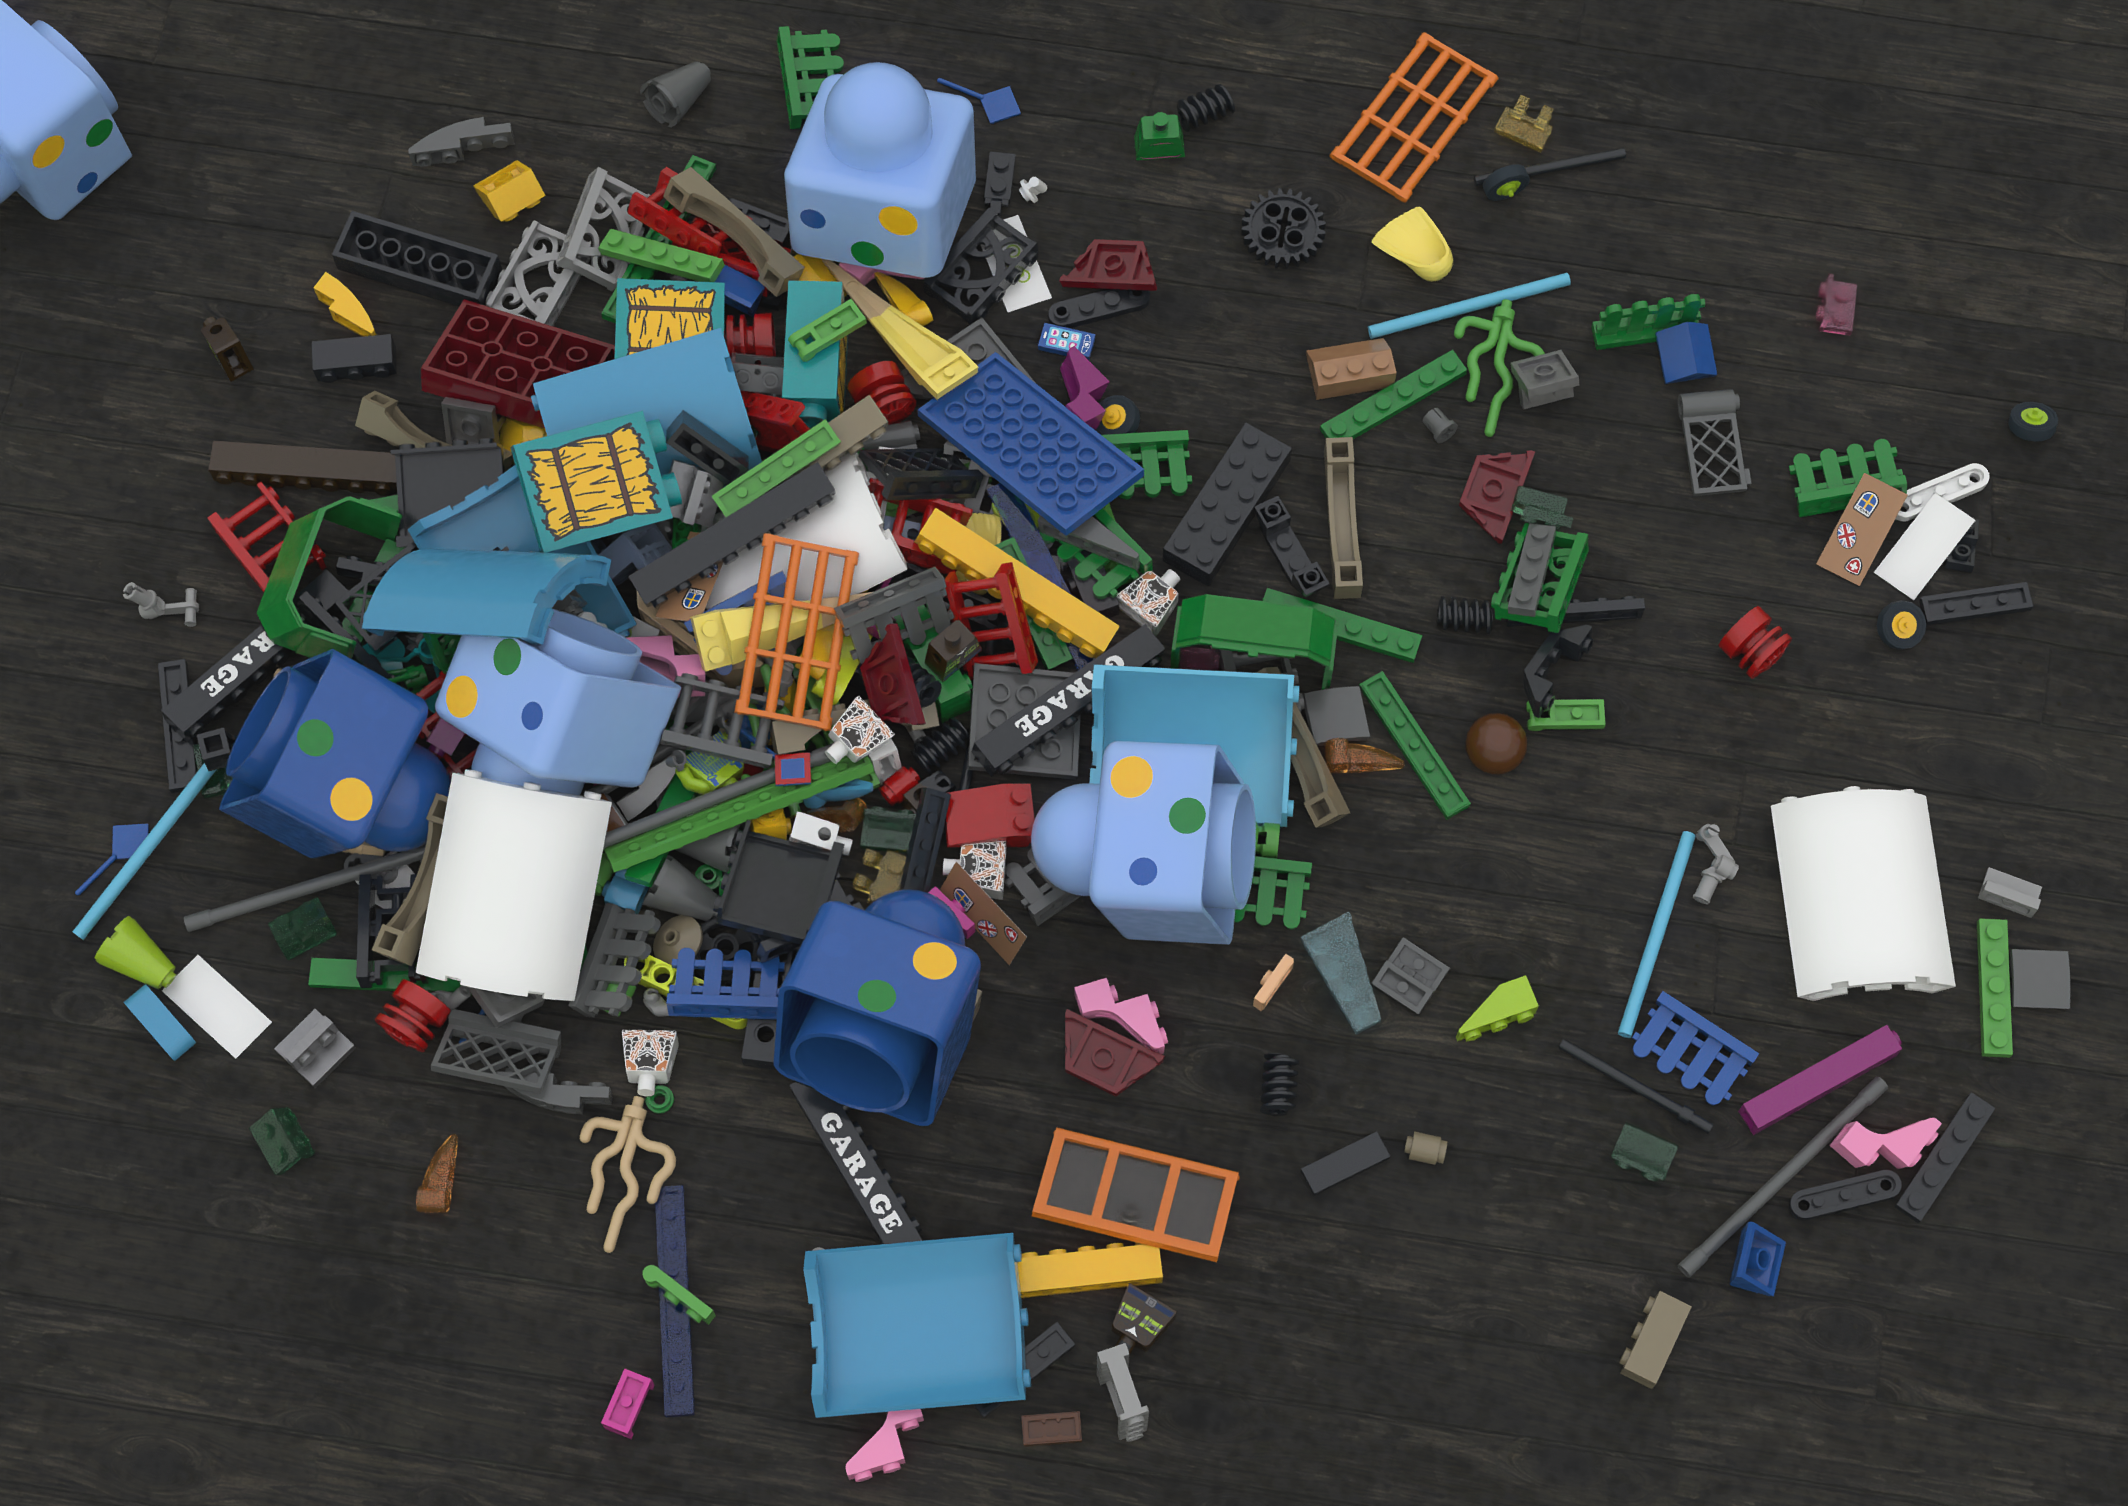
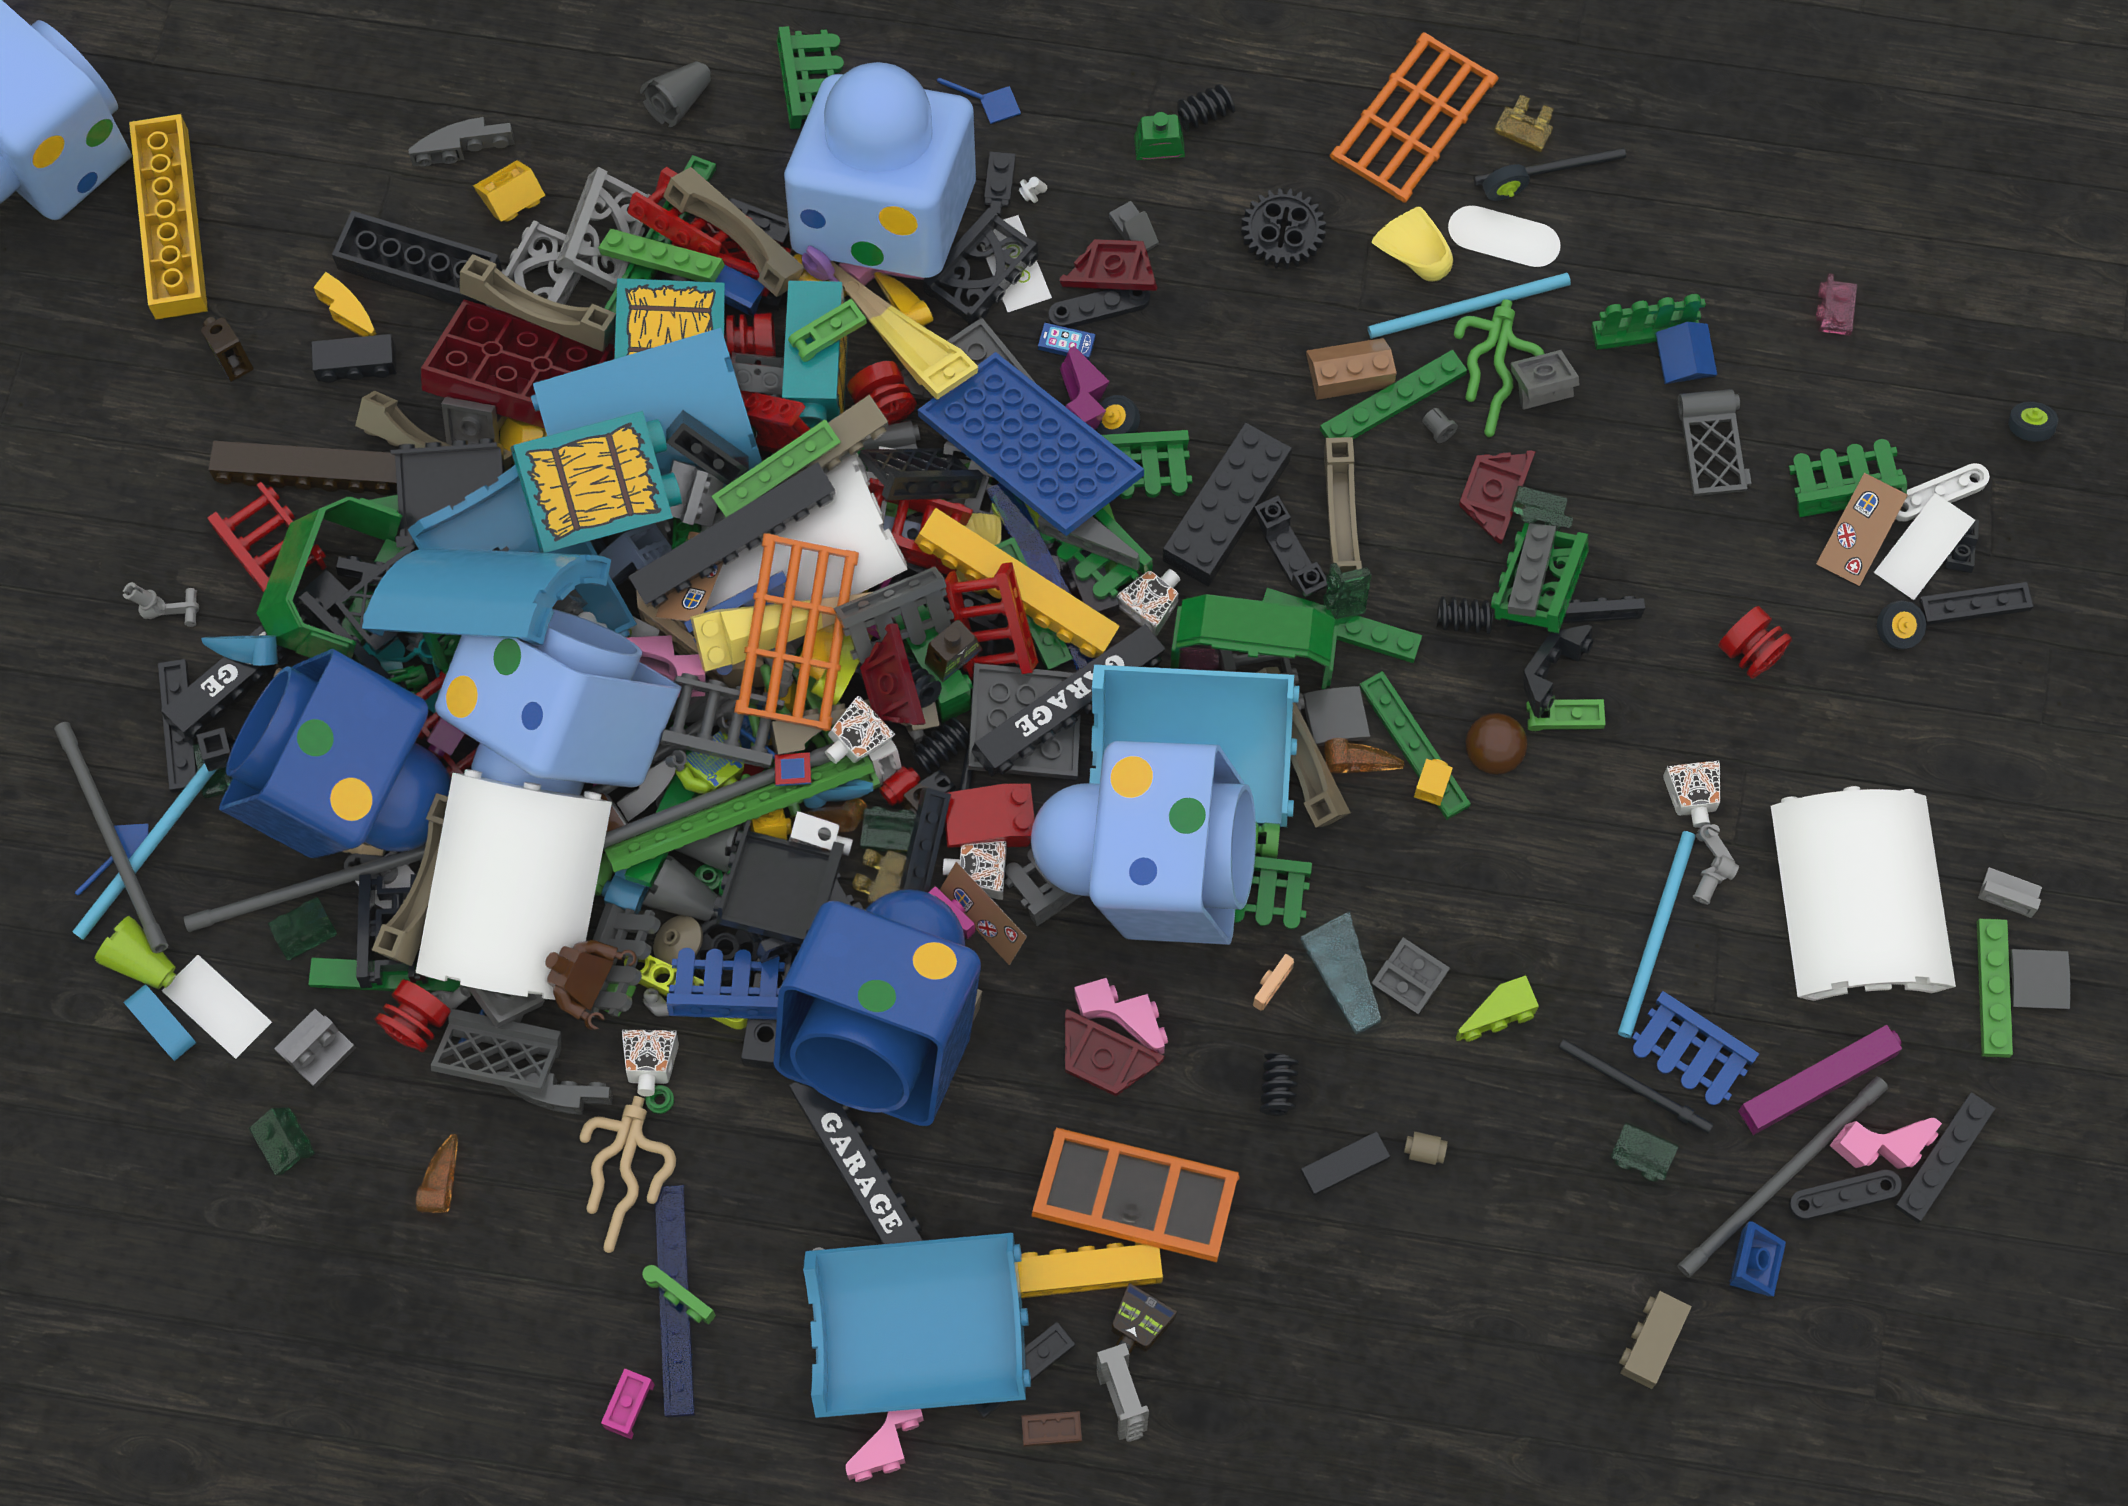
none -> dark grey piece [54,722,168,953]
none -> yellow brick [129,114,208,319]
none -> dark azure piece [201,635,278,666]
none -> dark tan arch [460,254,616,352]
none -> reddish brown torso [545,940,637,1030]
none -> medium lavender hand [802,246,839,282]
none -> dark grey slope [1109,201,1159,251]
none -> clear green bracket [1323,563,1372,620]
none -> yellow brick [1414,759,1453,806]
none -> white sticker [1448,206,1560,267]
none -> white torso [1663,760,1720,828]

